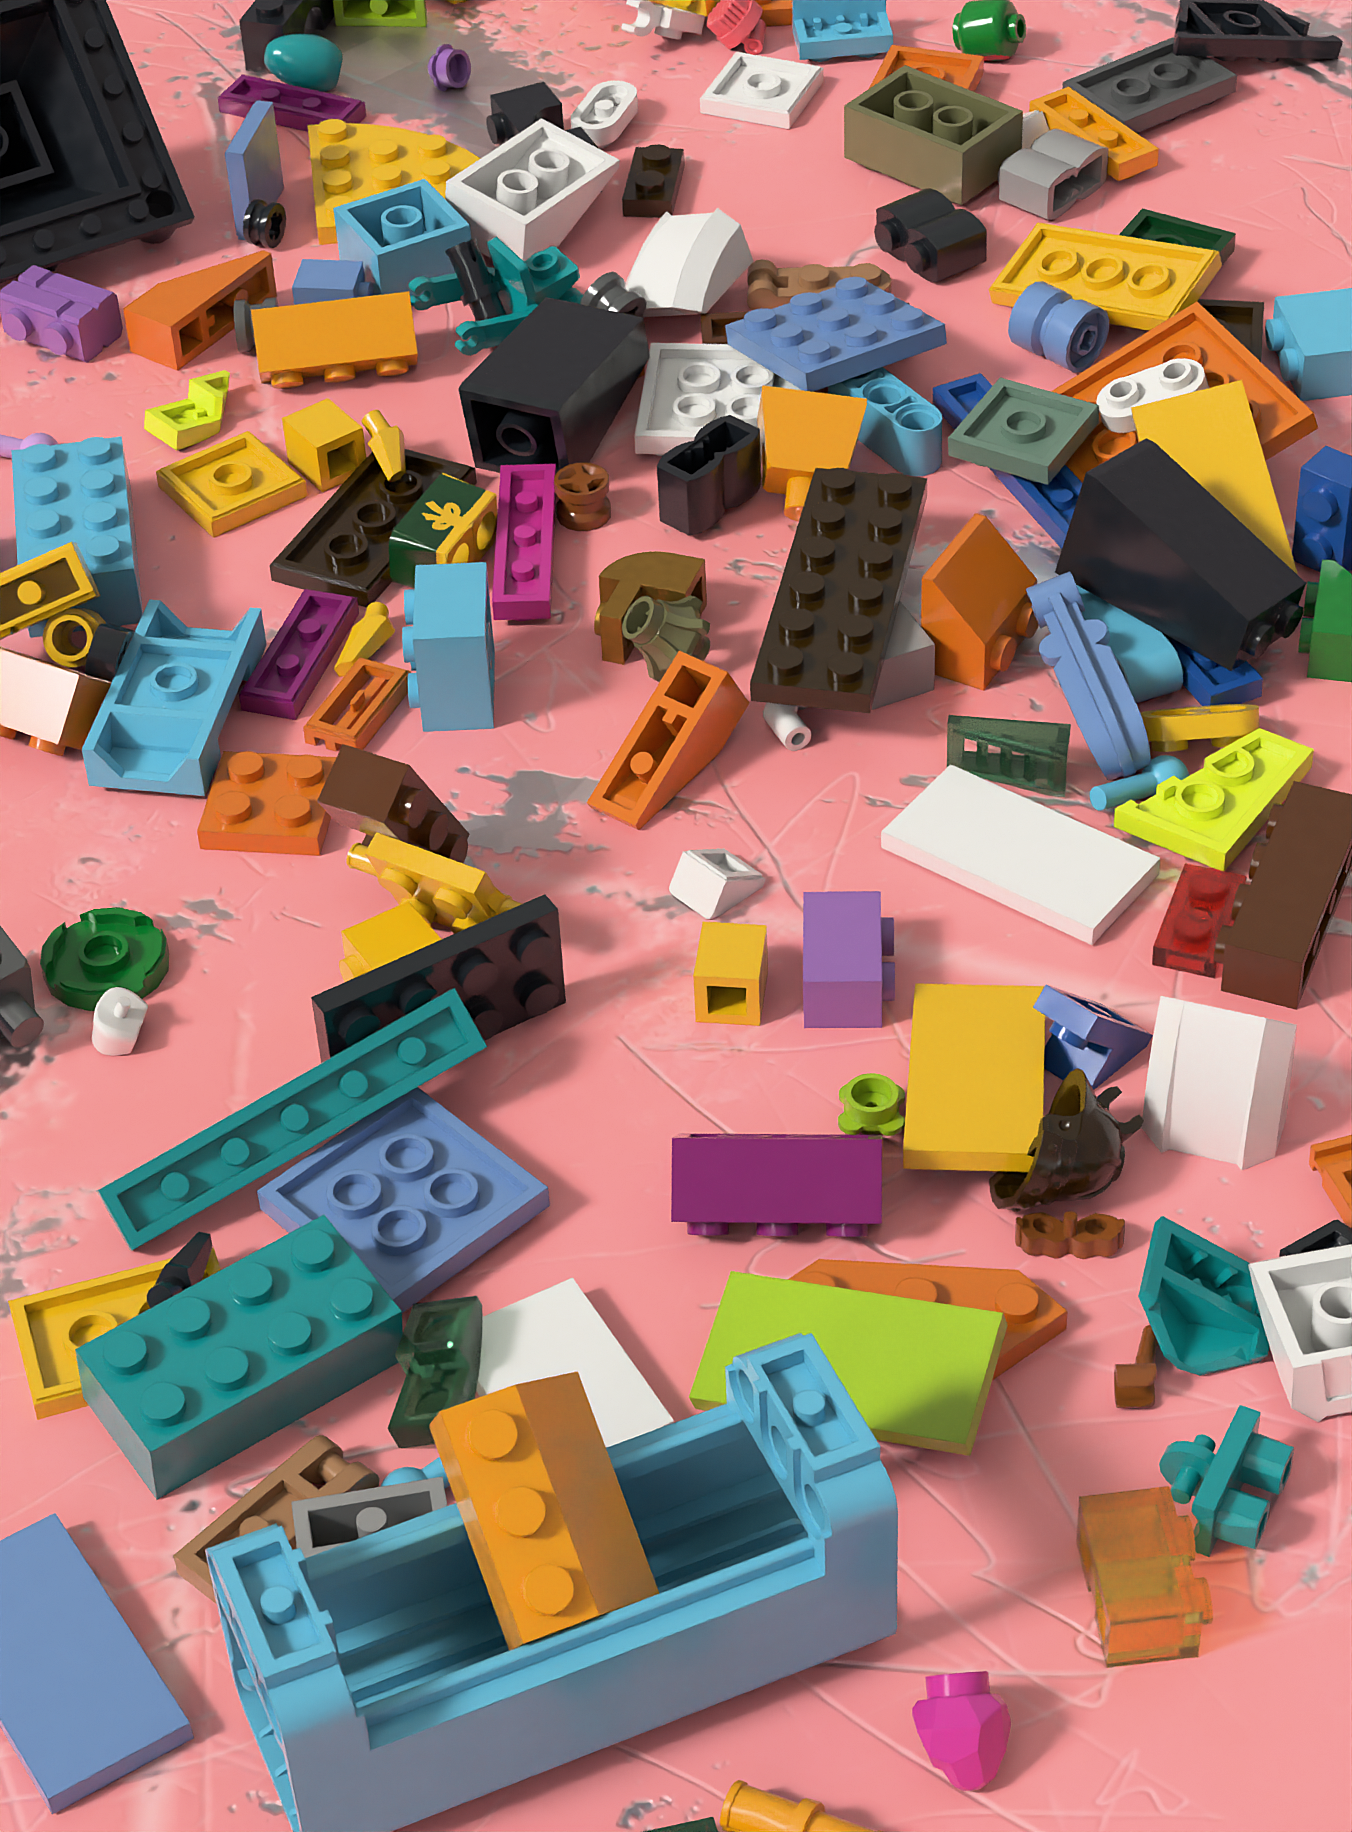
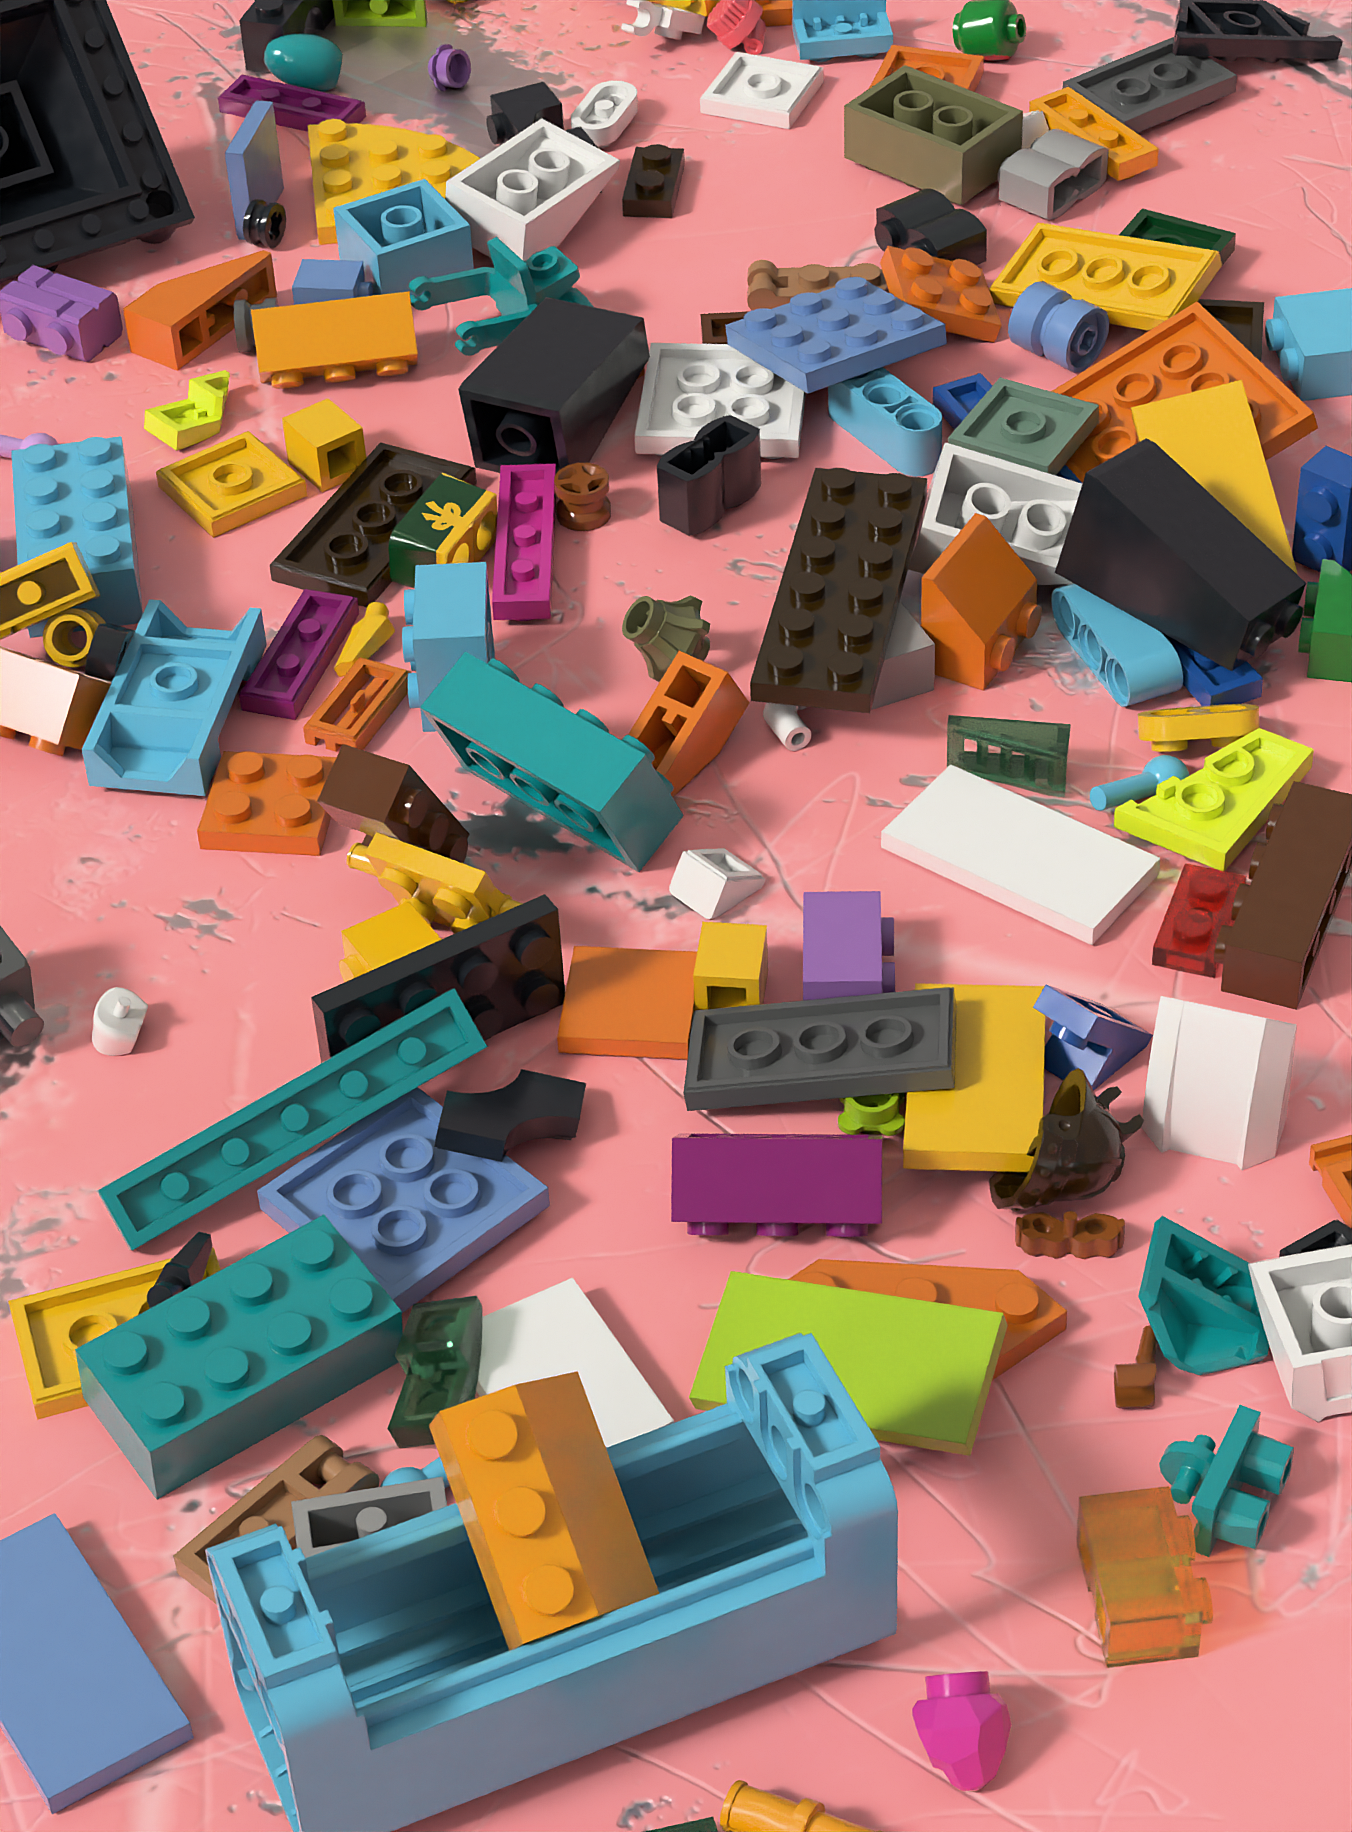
green tile [40,907,169,1011] -> none
yellow bar [361,410,406,482] -> none
black pin [445,238,507,349] -> none
dark grey wheel [580,271,647,317] -> none
pearl gold brick [594,551,707,665] -> none
white slope [625,208,753,317] -> none
light orange torso [757,386,867,521] -> none
medium blue piece [1026,571,1151,781] -> none
white plate [1096,359,1209,433] -> none
none -> teal brick [420,651,684,872]
none -> black tile [434,1069,586,1162]
none -> orange tile [557,946,697,1059]
none -> dark grey tile [683,987,957,1111]
none -> orange plate [880,245,1002,343]
none -> white slope [908,442,1082,585]

